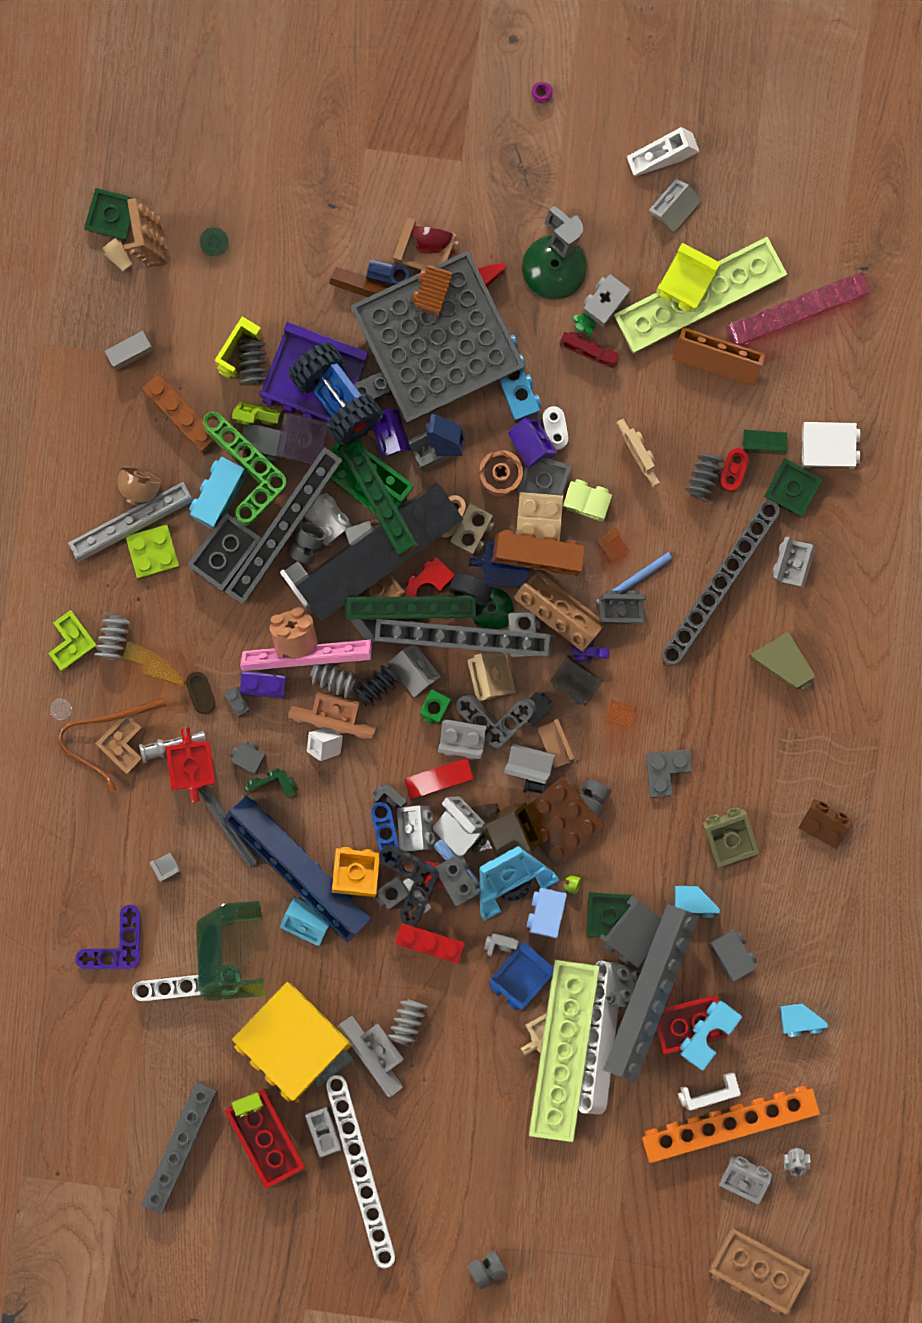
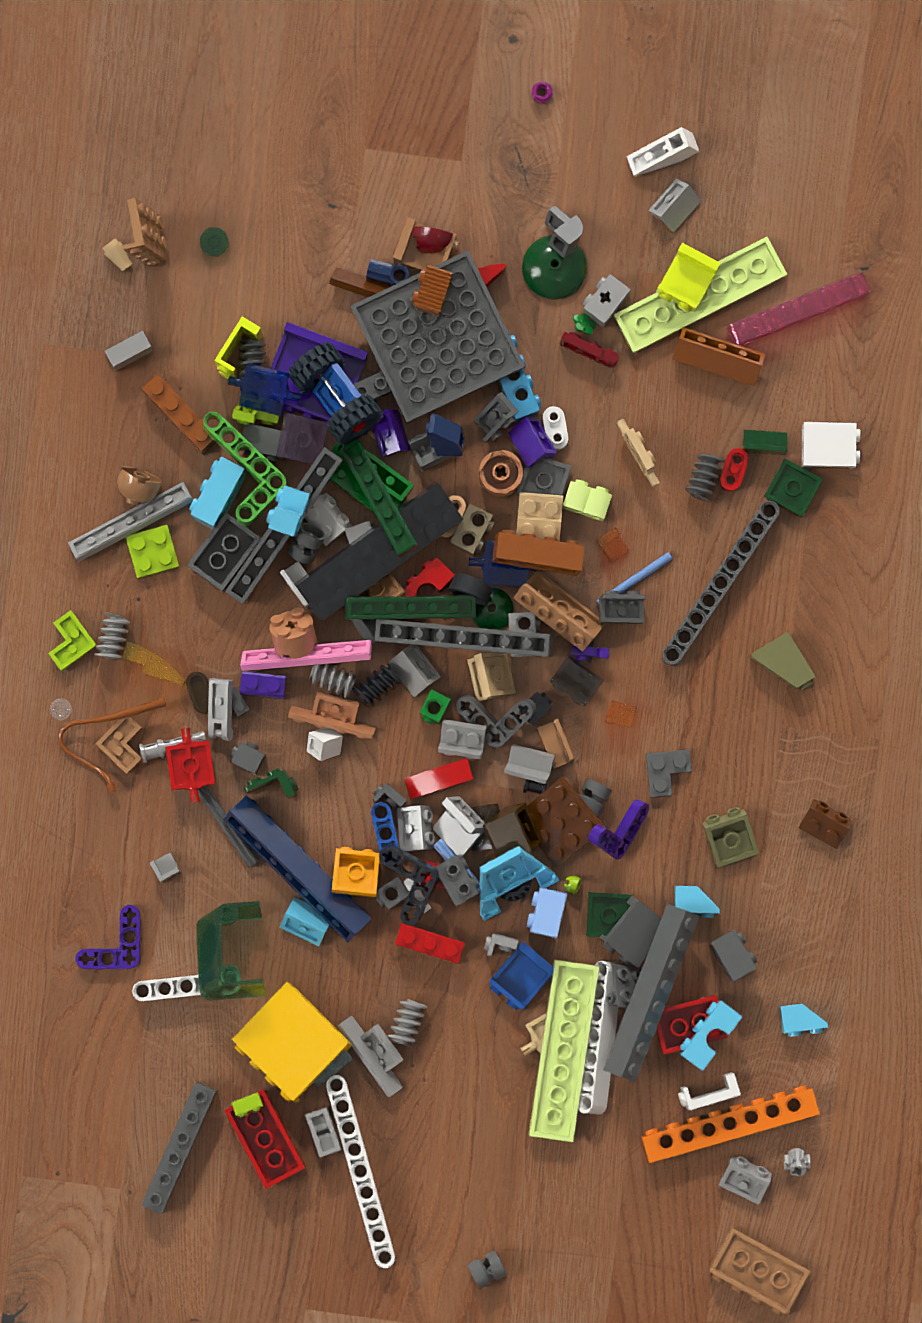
dark green plate [84,188,137,241] -> none
light grey bracket [773,537,816,588] -> none
none -> light grey plate [208,678,233,741]
none -> clear blue plate [228,363,302,416]
none -> medium azure brick [266,486,311,537]
none -> dark grey bracket [474,392,519,443]
none -> dark purple beam [589,799,649,860]

